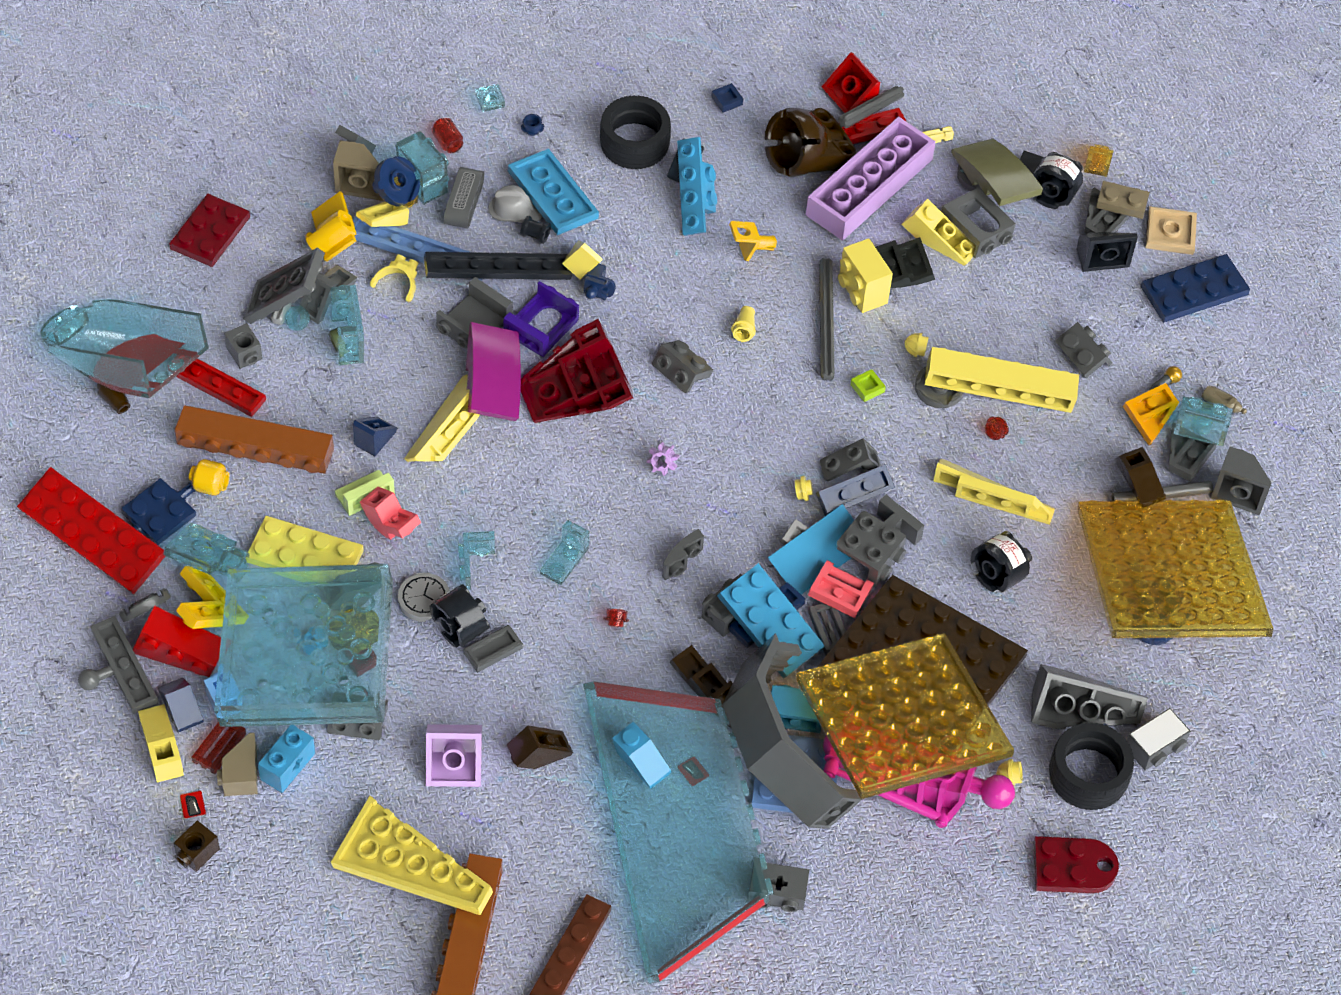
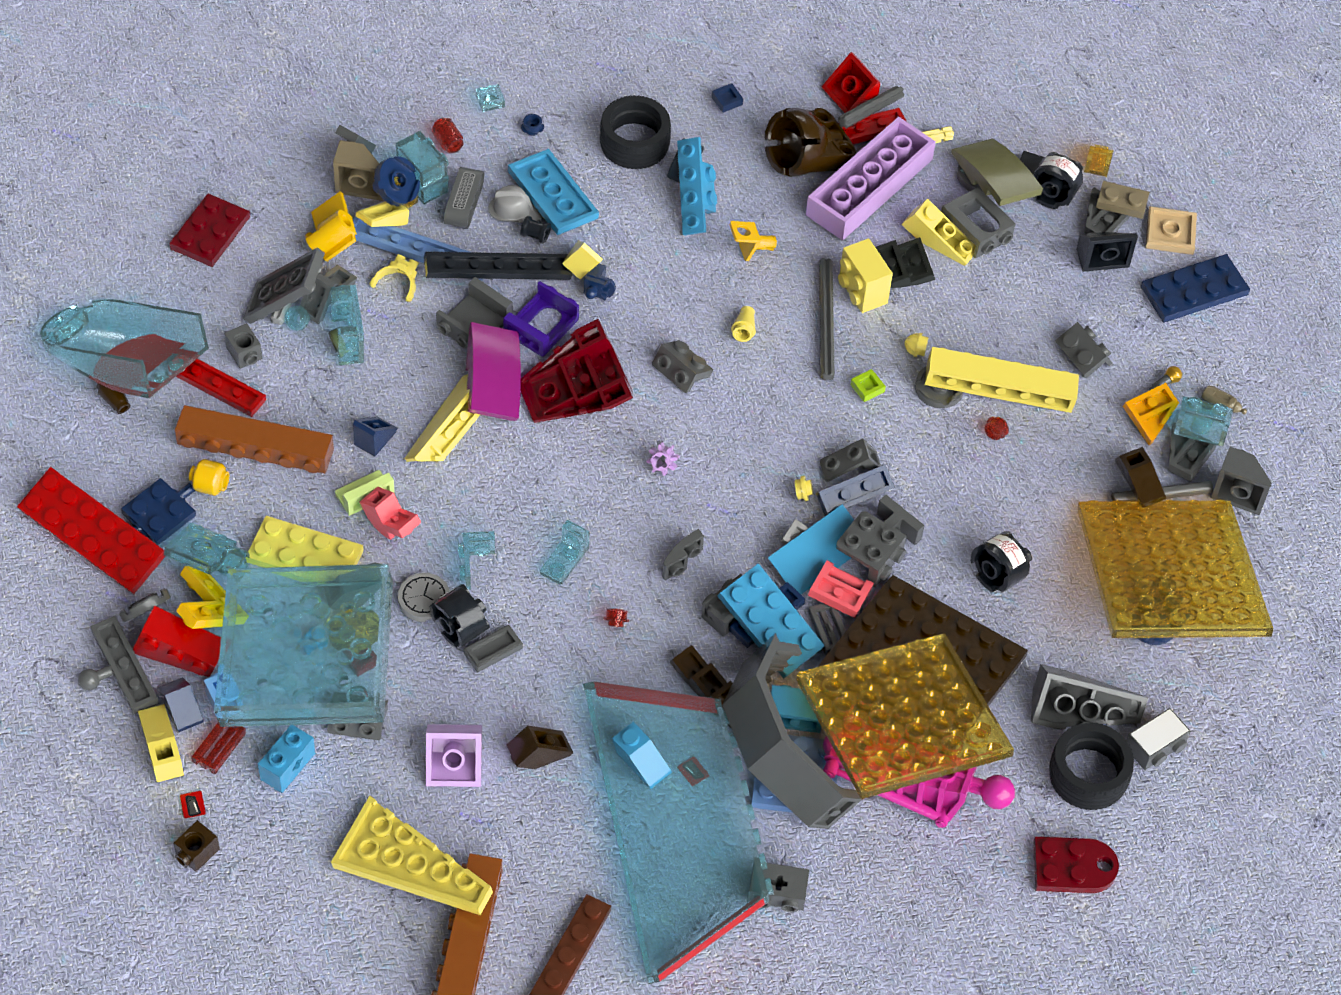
dark tan slope [217,733,258,796] -> none
light yellow wedge [933,459,1055,525] -> none
light yellow plate [996,759,1023,786] -> none

